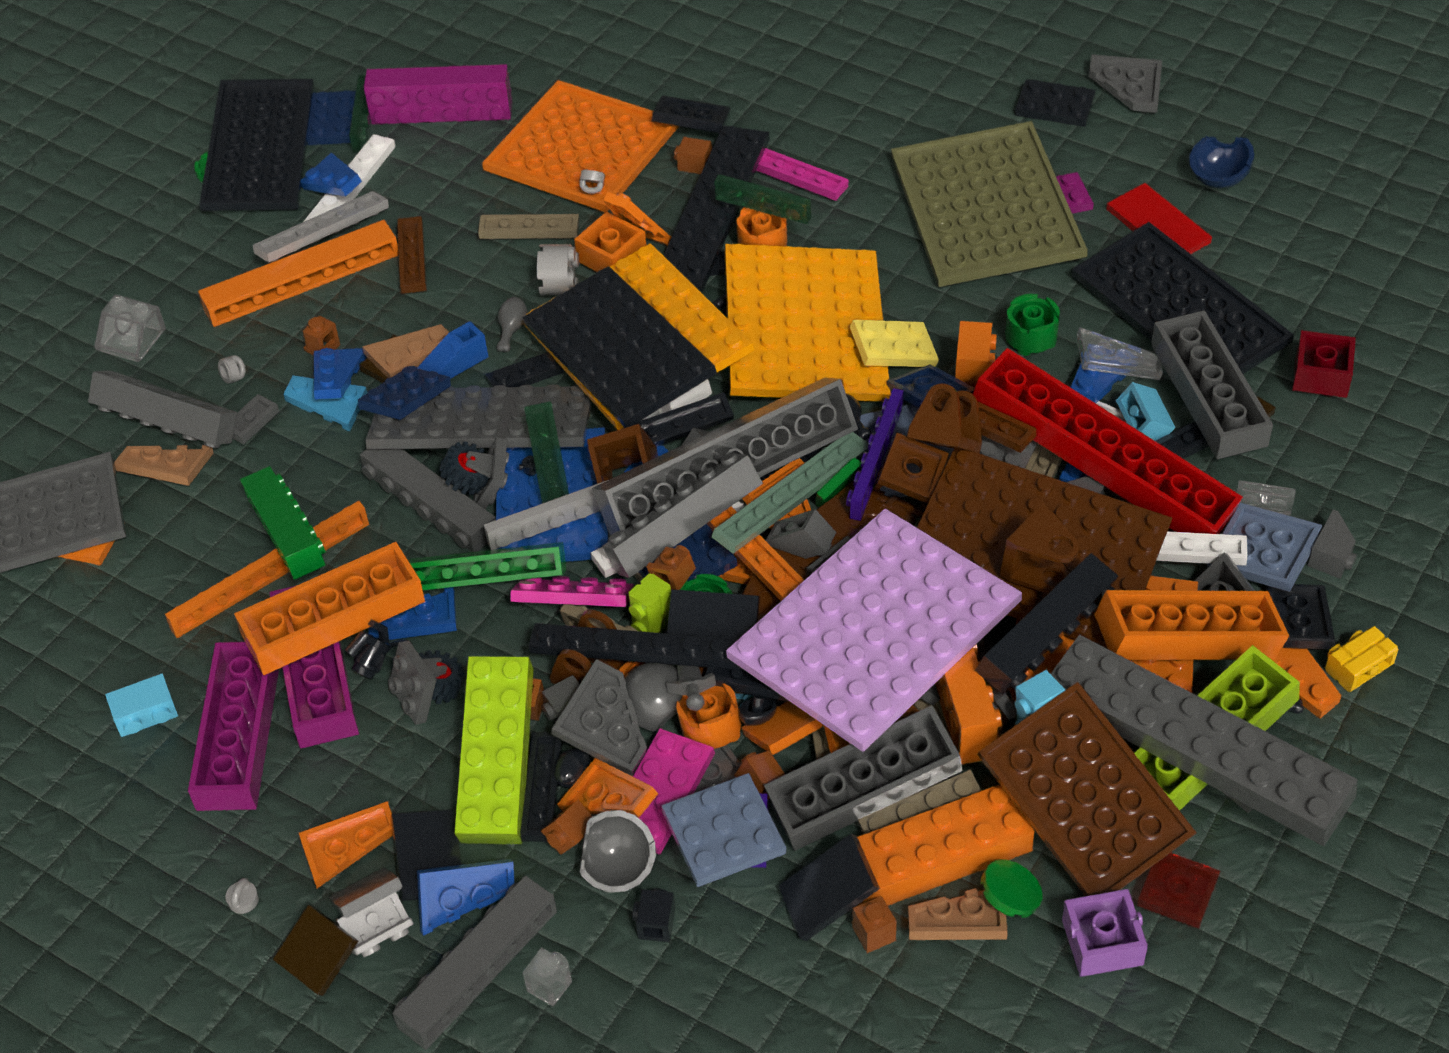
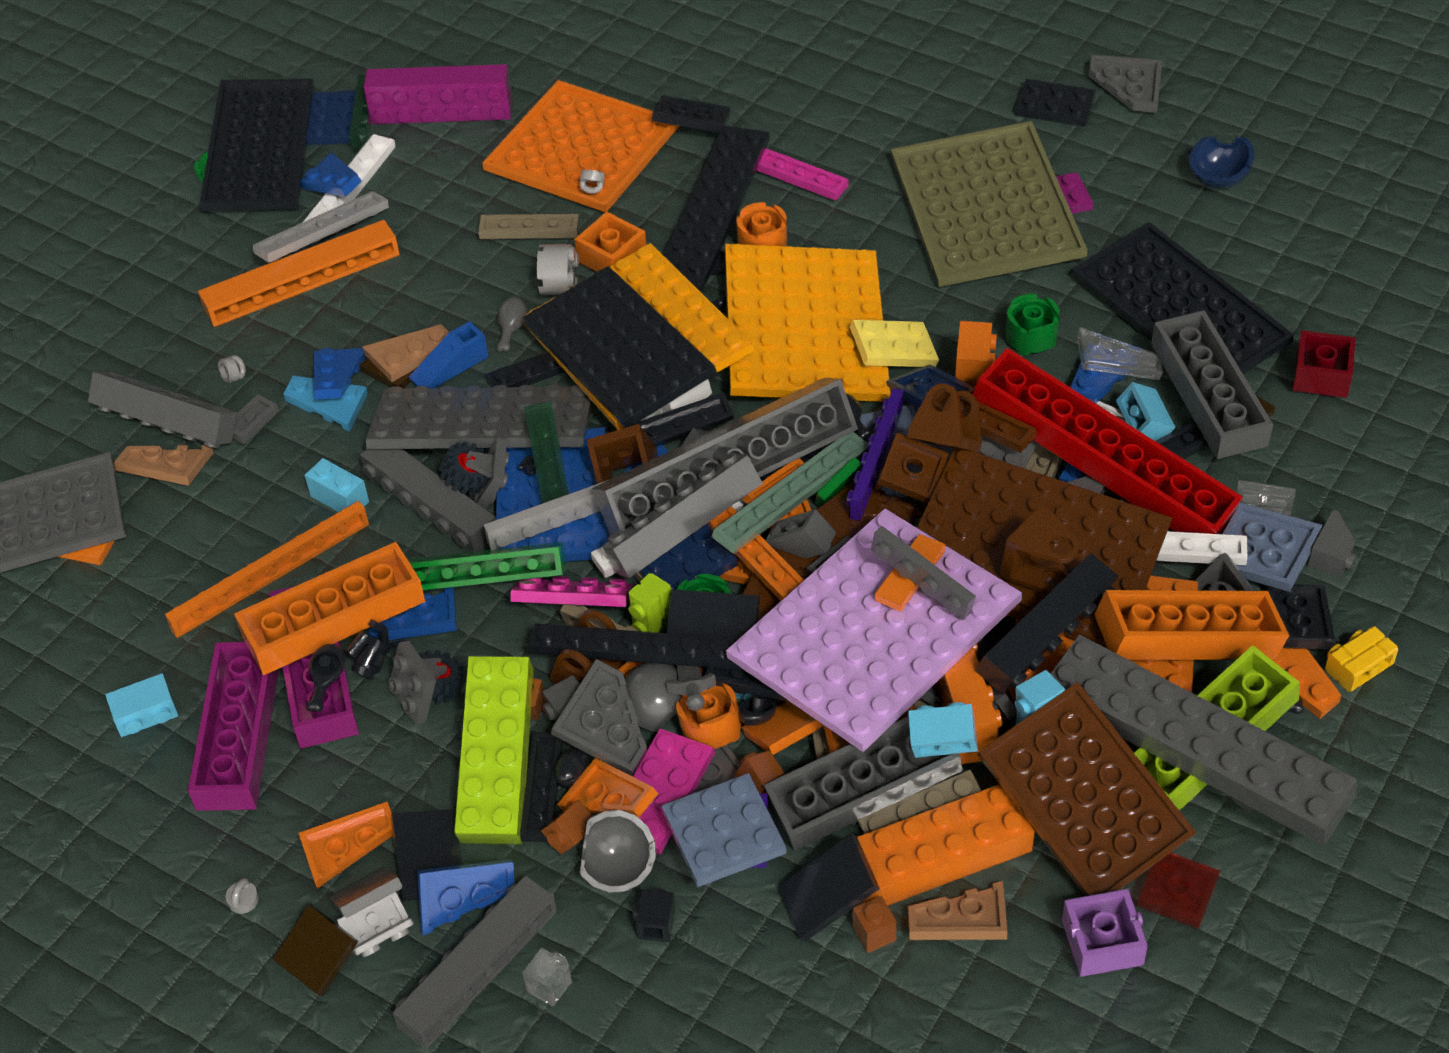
clear slope [94,294,166,362] -> none
green brick [240,466,326,580] -> none
dark orange brick [303,316,340,355] -> none
dark blue plate [358,366,451,420] -> none
reddish brown plate [397,216,427,294] -> none
orange wing [603,192,672,246] -> none
dark orange brick [646,545,696,590] -> none
dark orange brick [674,137,712,174] -> none
clear green plate [715,174,811,224] -> none
green tile [980,859,1043,918] -> none
red tile [1106,183,1212,254] -> none
none -> medium azure brick [305,458,369,512]
none -> black piece [307,644,345,712]
none -> dark grey plate [871,526,976,620]
none -> orange tile [875,534,946,612]
none -> medium azure brick [909,702,978,758]

